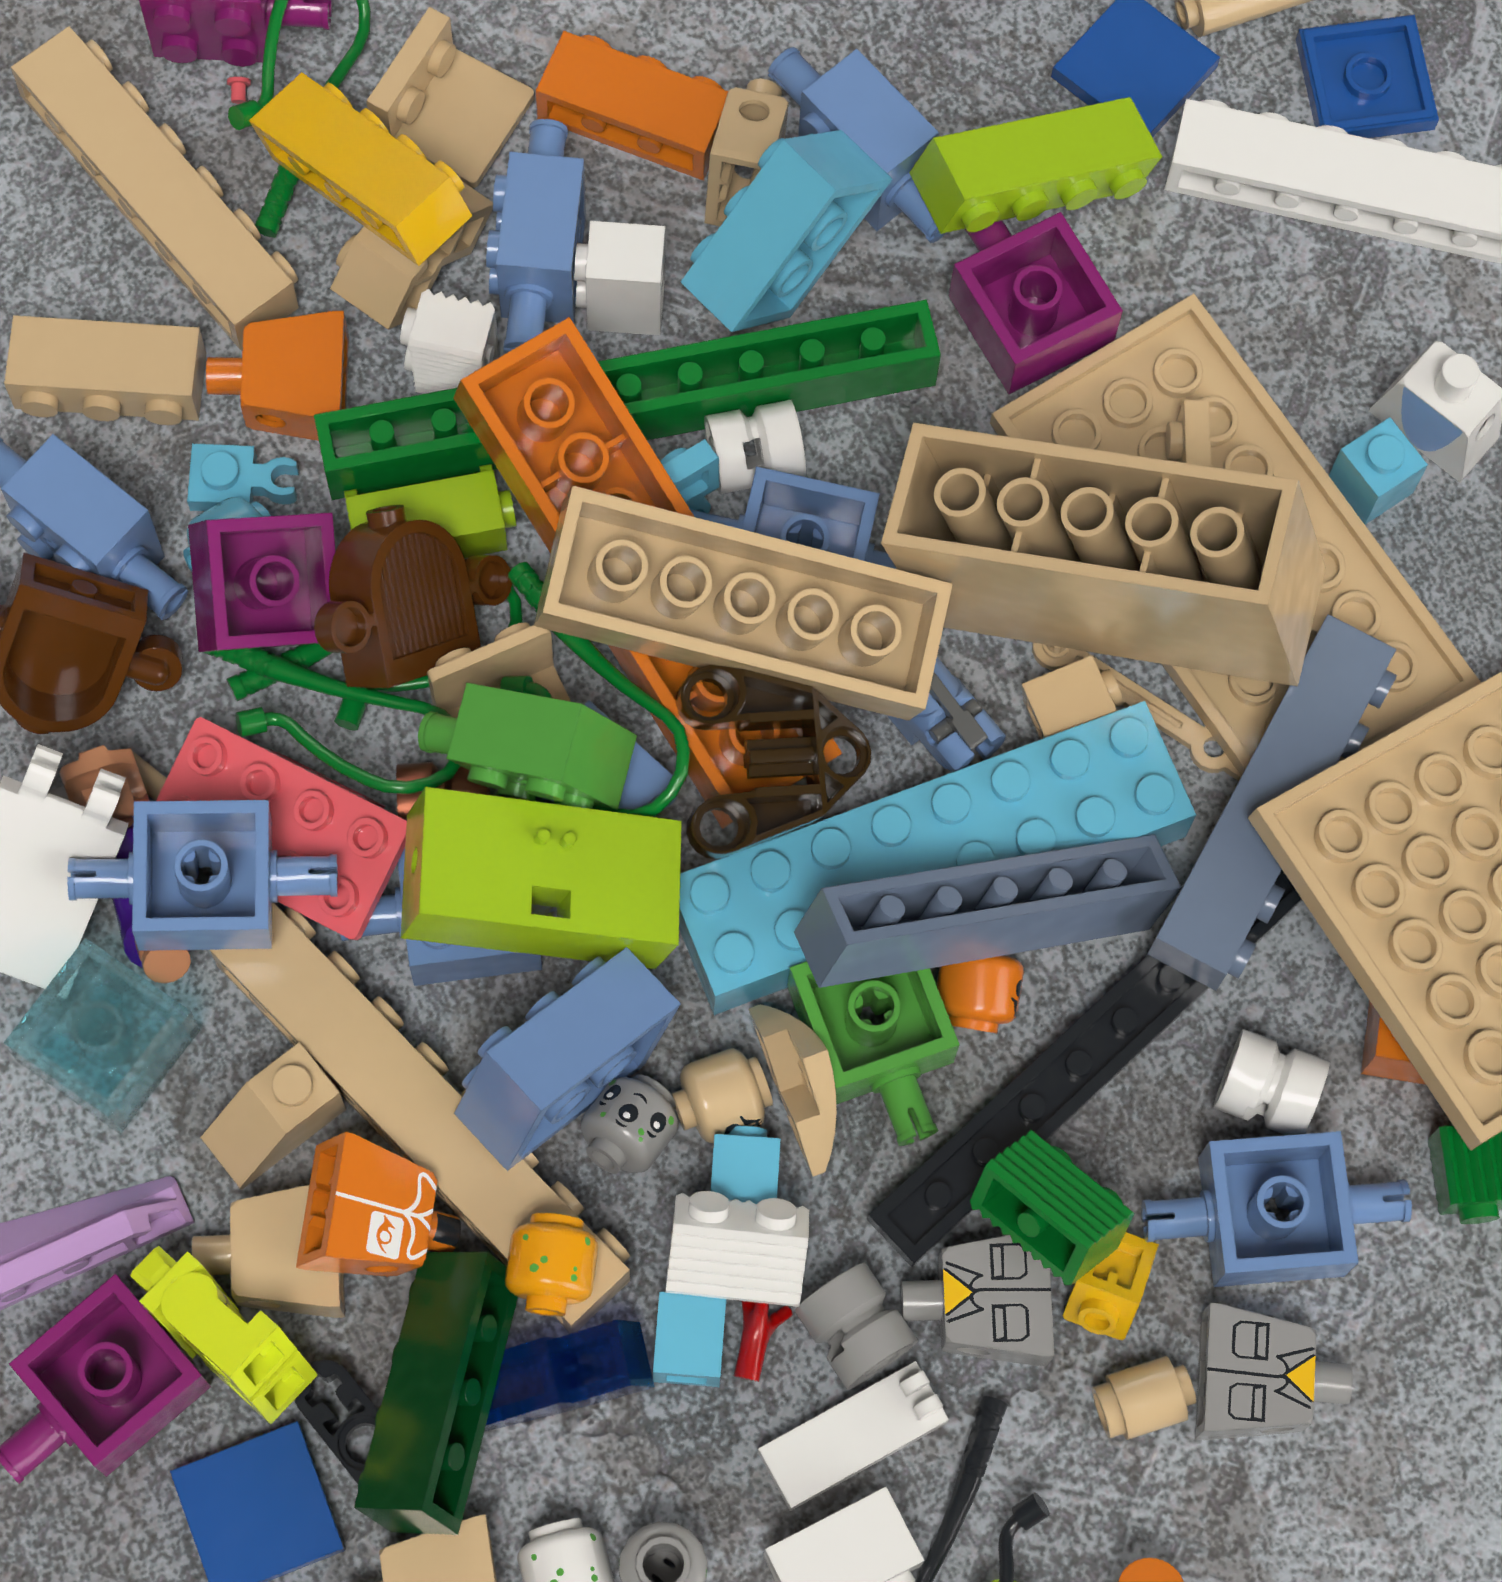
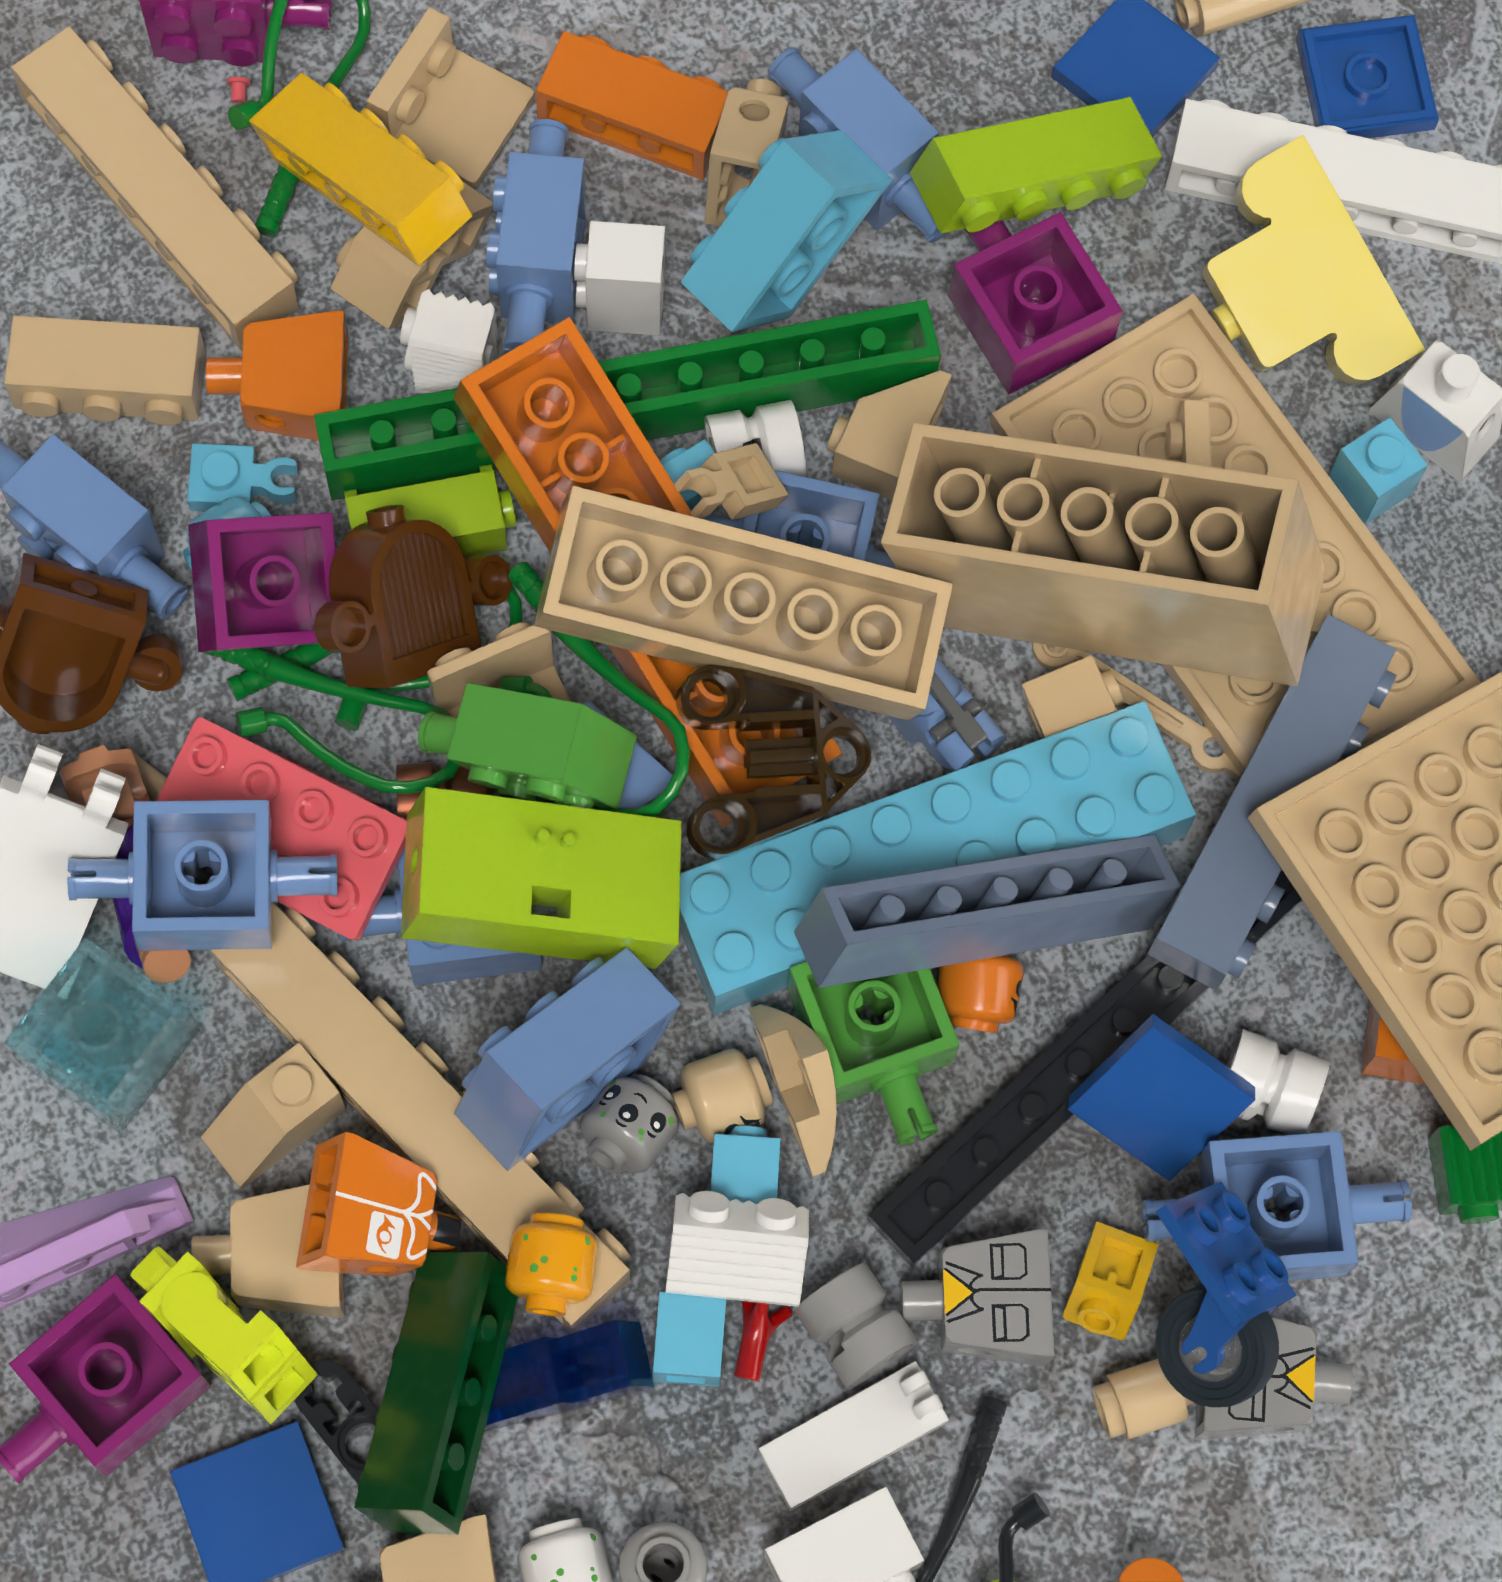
green brick [970,1130,1135,1285] -> none
none -> tan plate [674,443,789,520]
none -> tan slope [827,370,952,500]
none -> blue tile [1068,1014,1255,1182]
none -> blue plate [1155,1181,1296,1408]
none -> light yellow brick [1202,135,1426,385]

